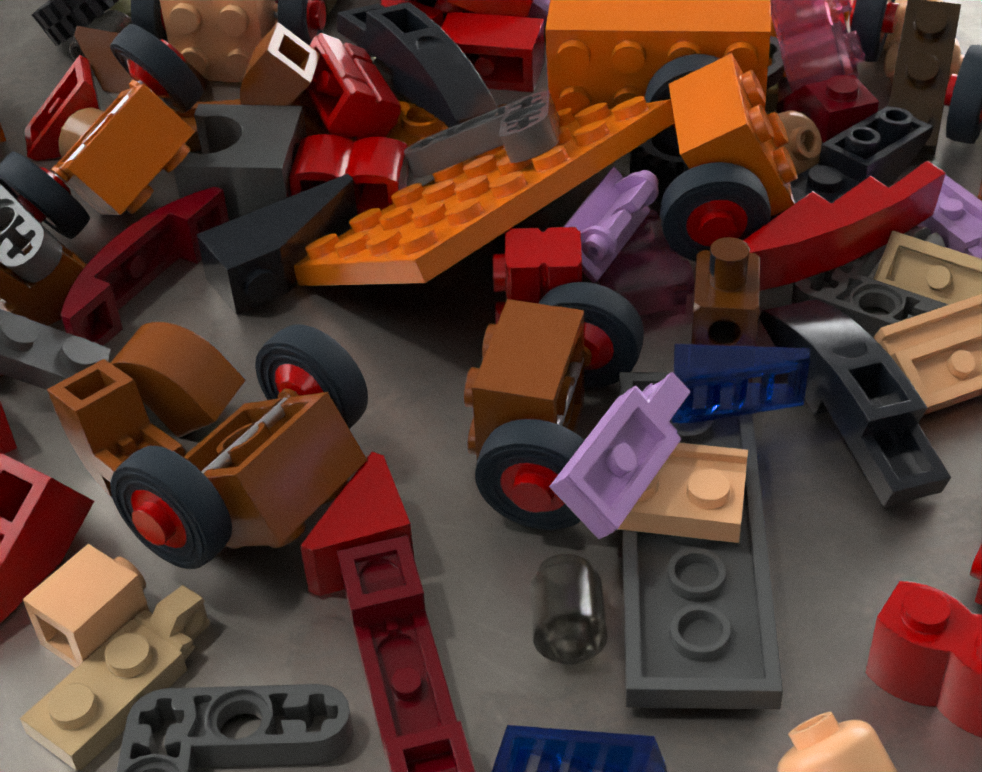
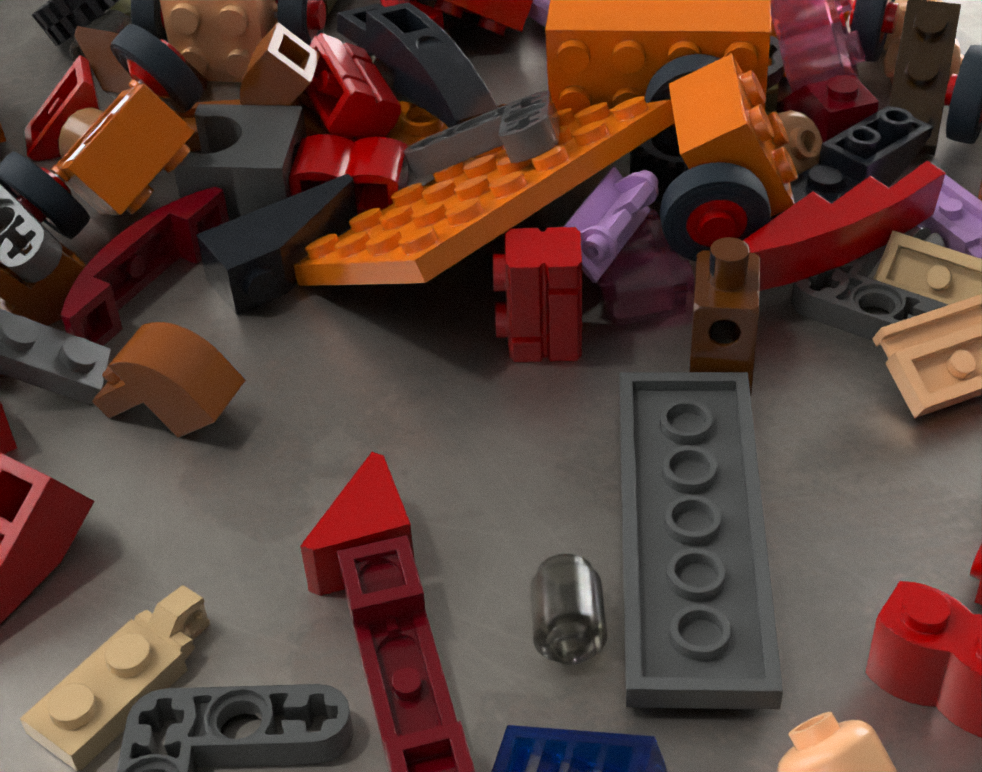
light nougat brick [23,544,149,668] -> none
dark orange brick [47,359,186,496] -> none
brick [110,324,368,569] -> none
red brick [441,11,545,93] -> none
brick [464,282,644,530] -> none
lavender hinge [549,372,691,539] -> none
light nougat plate [618,443,748,543] -> none
clear blue slope [671,344,810,423] -> none
black slope [759,299,951,507] -> none

